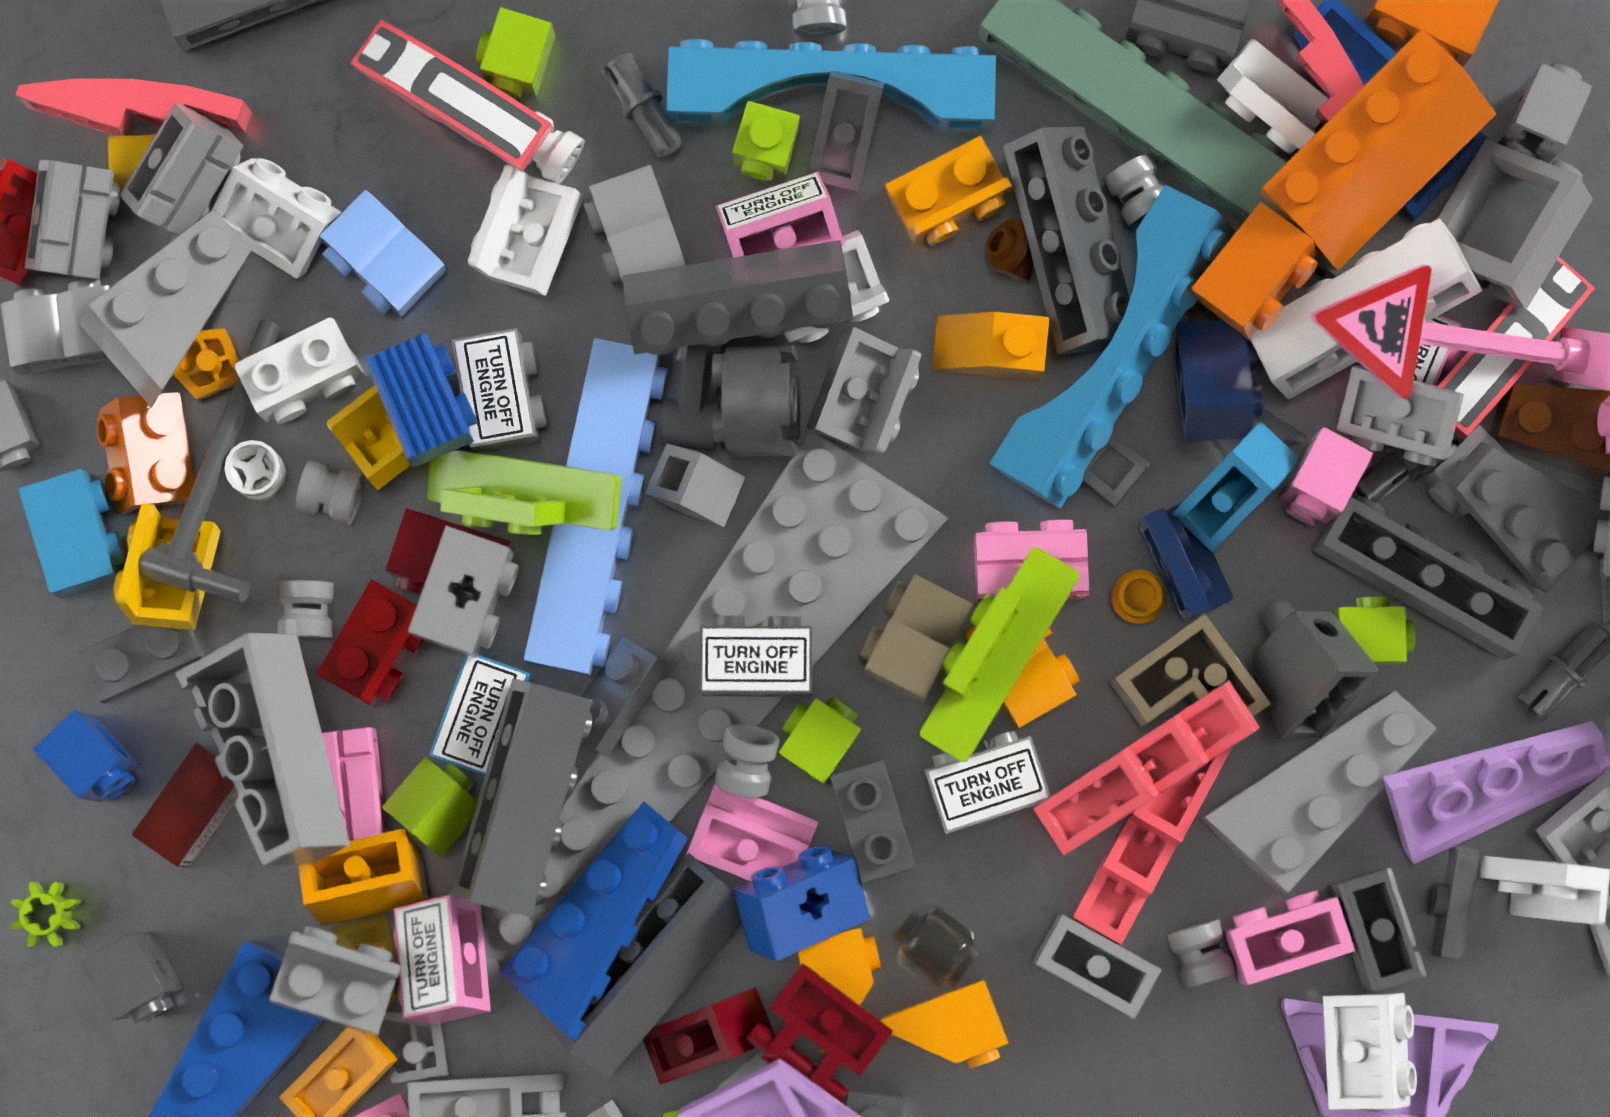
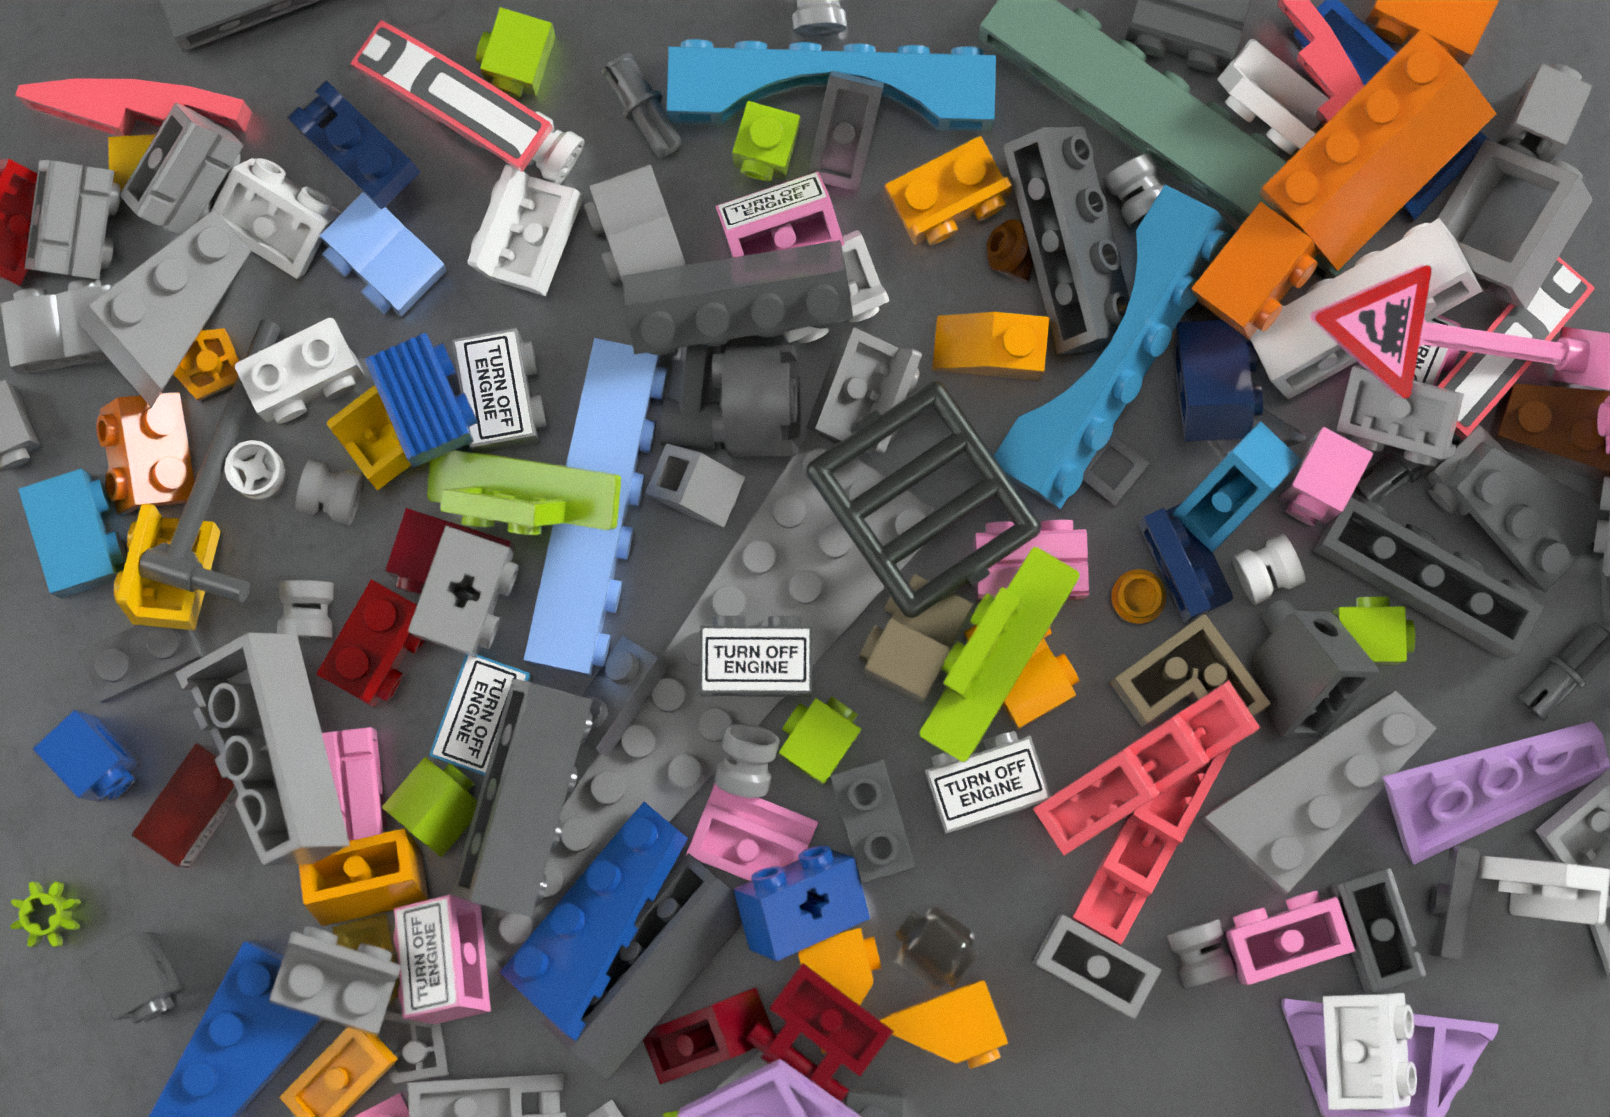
none -> dark blue plate [287,81,421,210]
none -> pearl dark grey bar [806,381,1041,618]
none -> white wheel [1232,533,1306,605]

